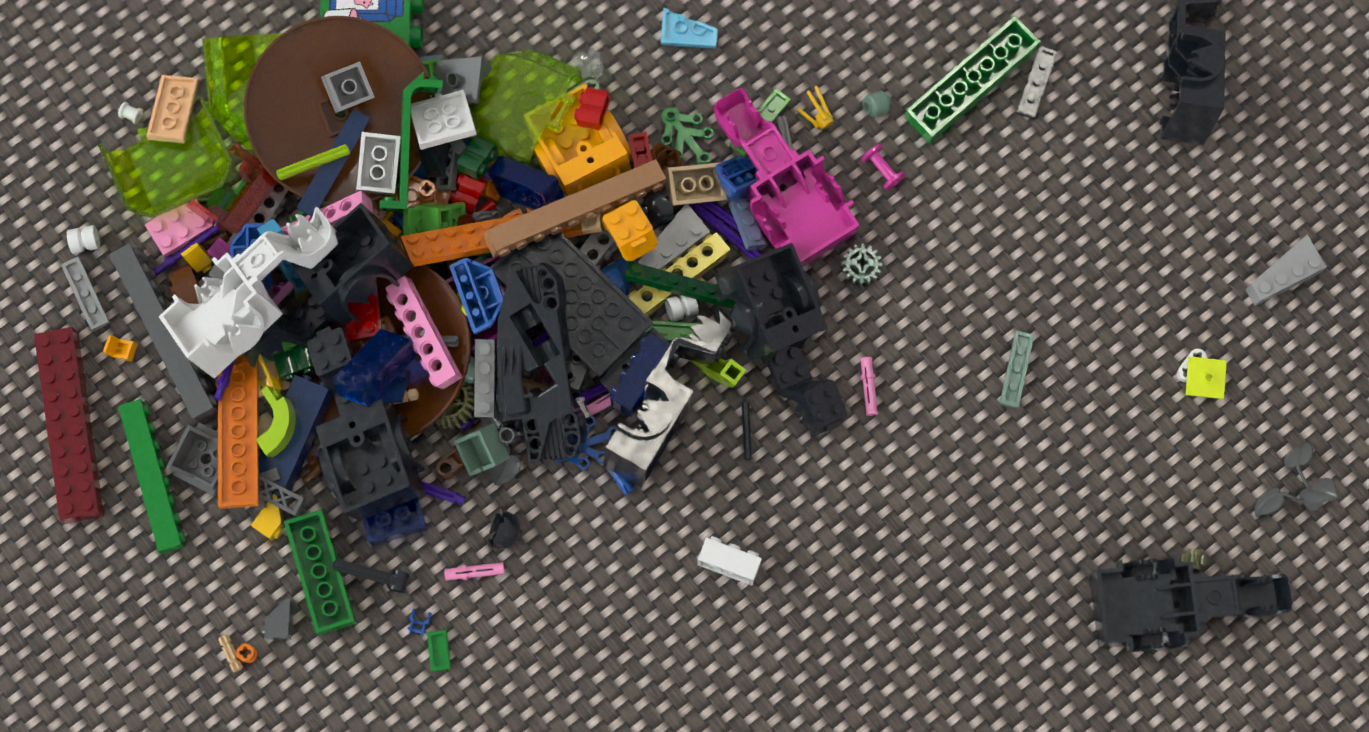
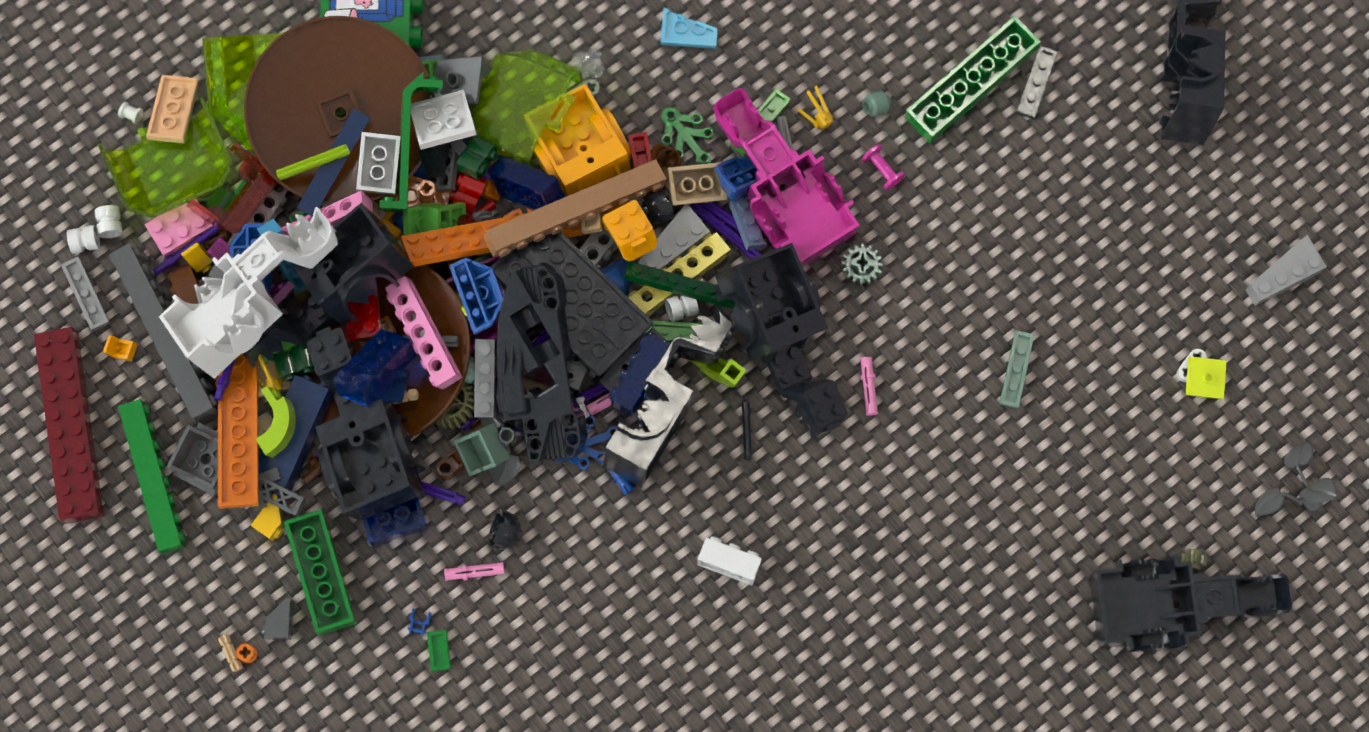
light grey brick [321,62,375,113] -> none
black axle [333,559,410,593] -> none
red brick [574,87,610,130] -> none
none -> white wheel [95,205,123,238]

